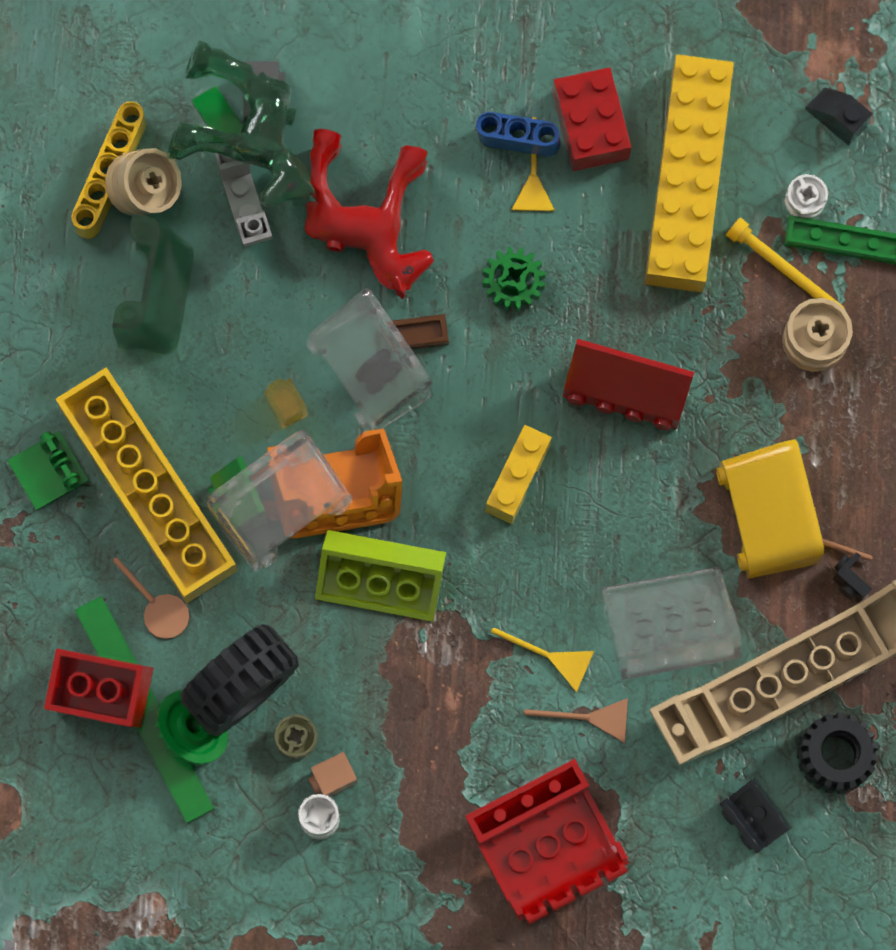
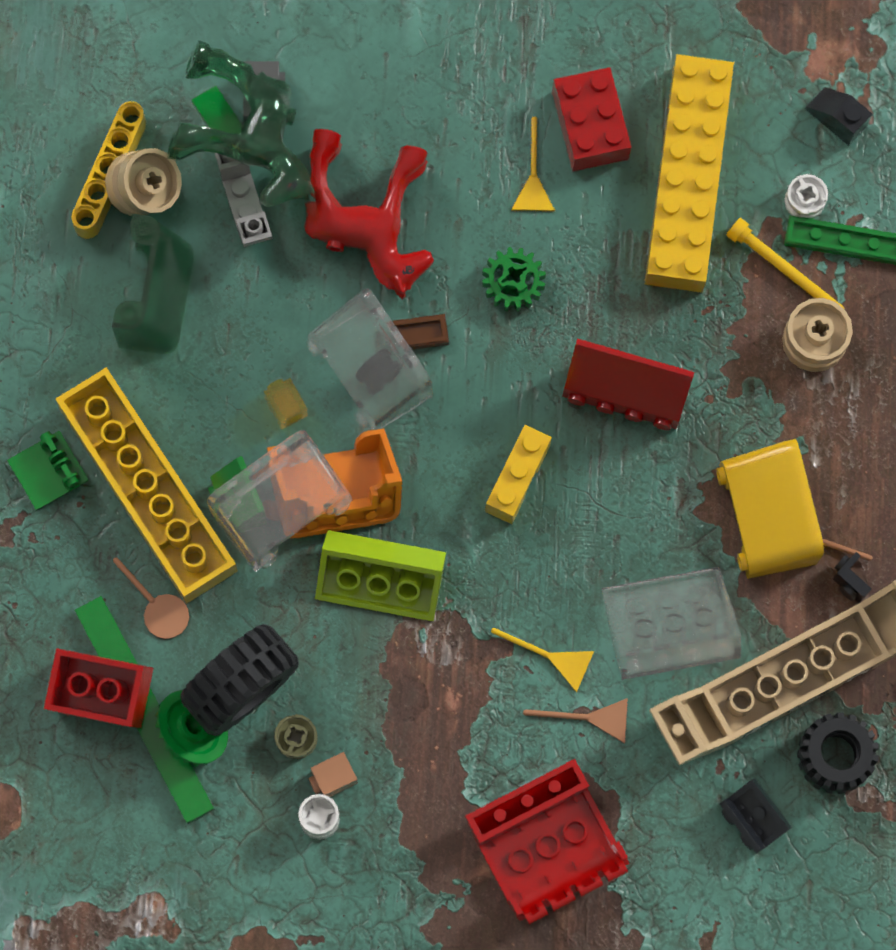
blue beam [476,112,561,156] -> none

